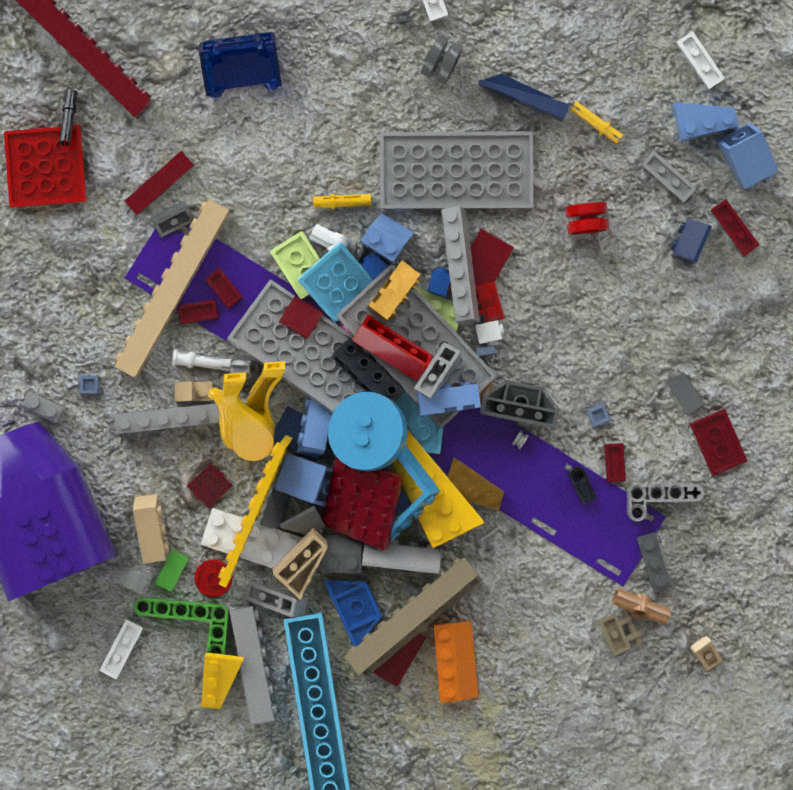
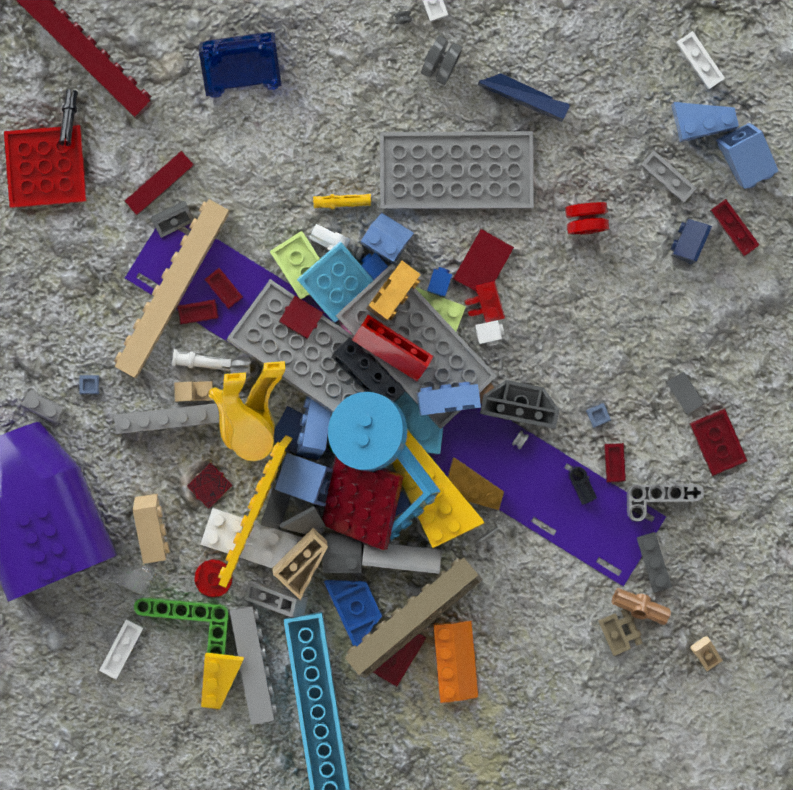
bright green tile [155,549,189,592] -> none
light grey slope [414,342,461,399] -> none
light grey brick [442,206,480,325] -> none
sand blue tile [475,346,496,356] -> none
yellow pin [570,101,624,145] -> none

